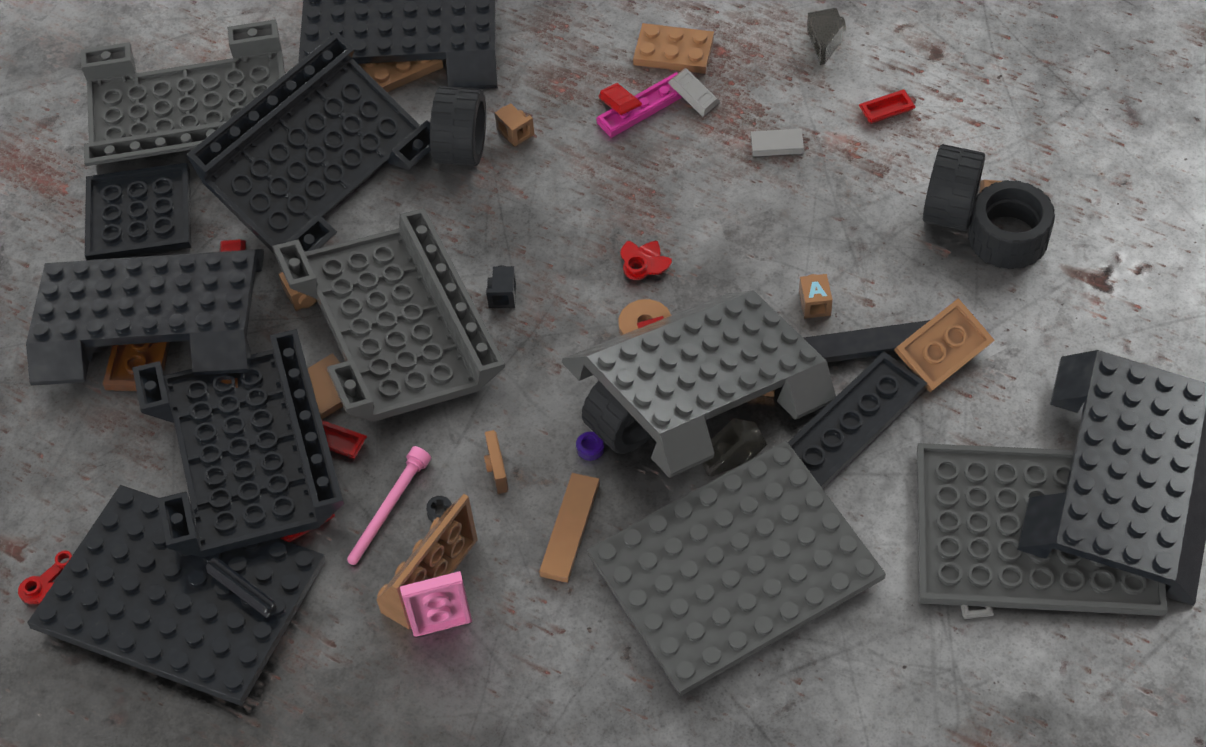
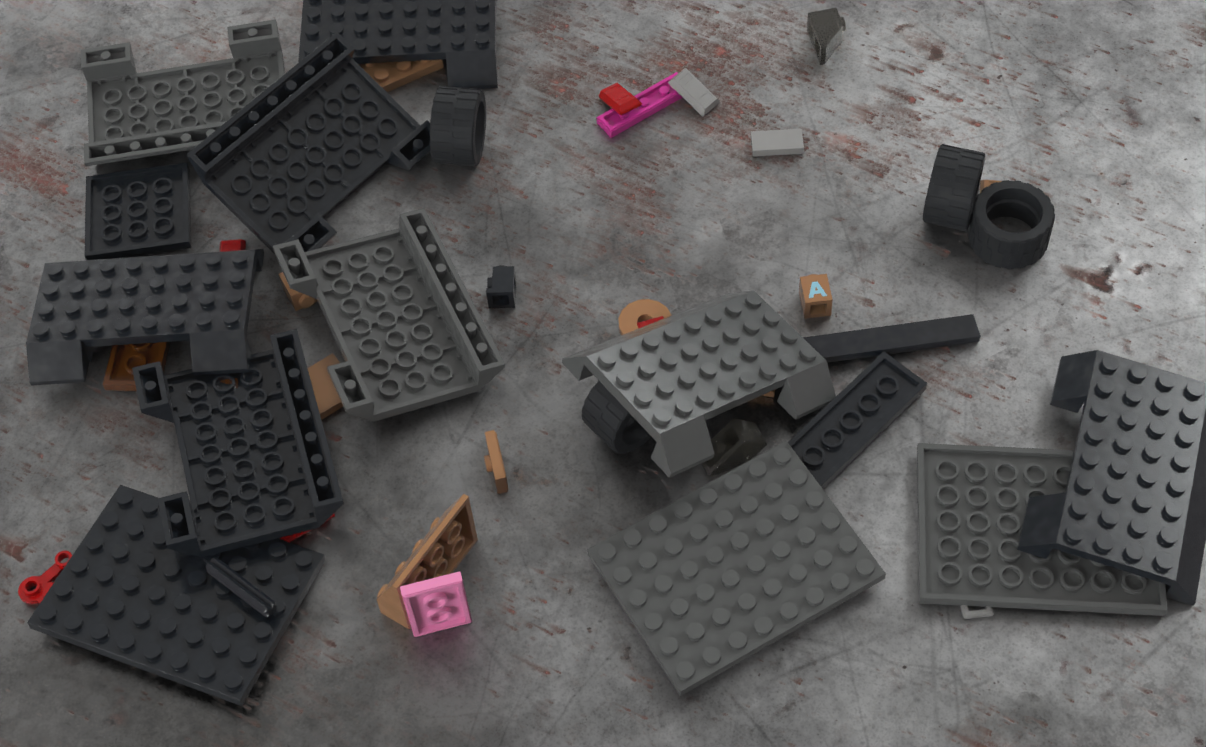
red tile [322,420,367,459] -> none
bright pink piece [347,446,432,565] -> none
black bush [426,496,452,523] -> none
medium nougat brick [495,103,535,147] -> none
medium nougat tile [539,473,600,583] -> none
dark purple tile [576,431,605,461] -> none
red plate [620,240,672,280] -> none
medium nougat plate [633,23,714,74] -> none
red tile [859,89,916,124] -> none
medium nougat plate [894,298,995,393] -> none

